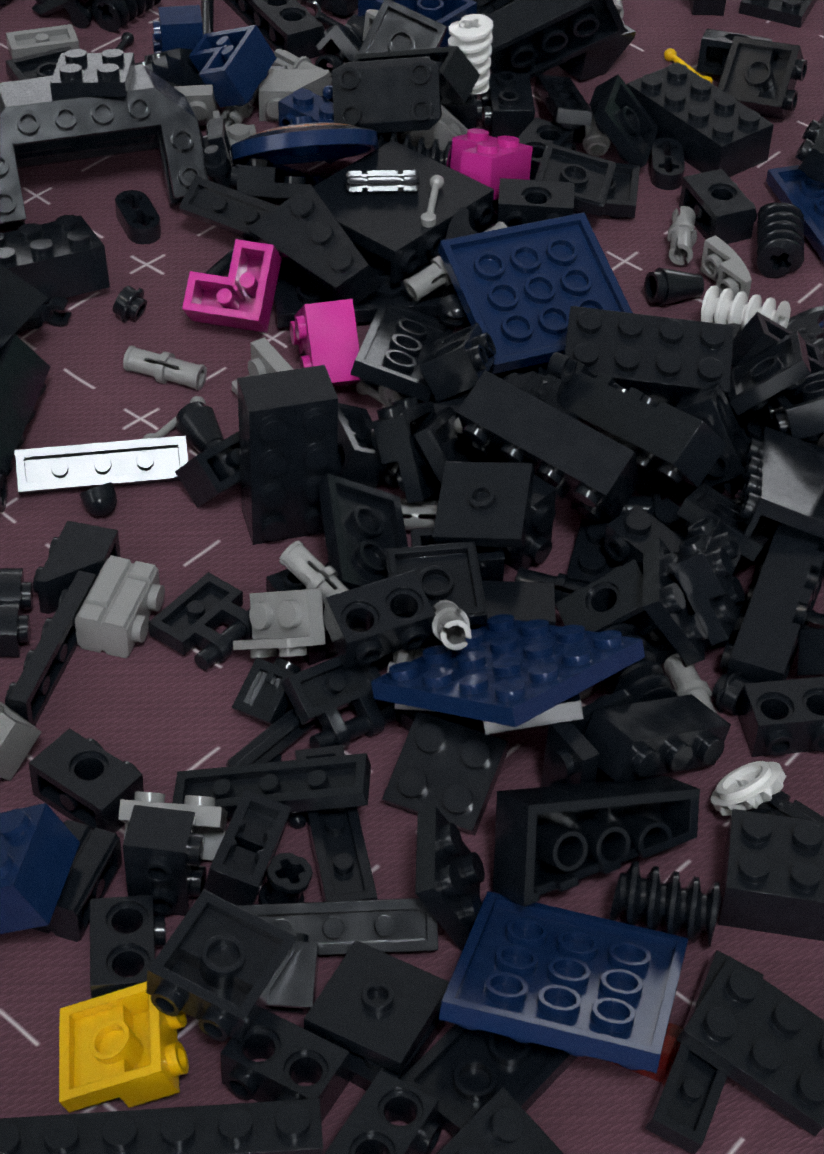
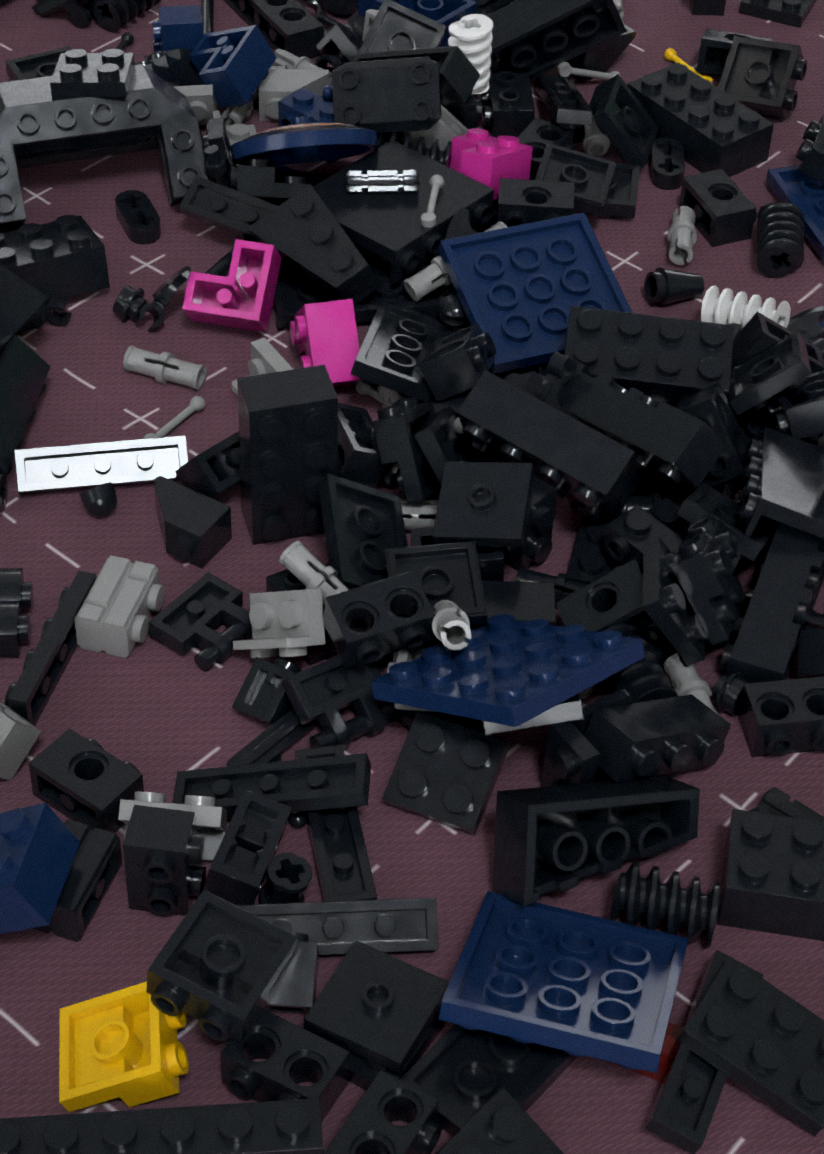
light grey plate [6,24,79,59] -> none
black slope [33,521,121,614] -> none
black brick [90,895,166,998] -> none
black cone [176,401,224,453] -> none
black plate [415,806,485,951] -> none
light grey slope [700,235,752,299] -> none
white gear [711,761,786,816] -> none
none -> black piece [135,266,191,332]
none -> black slope [154,475,232,569]
none -> light grey hinge [557,62,621,80]

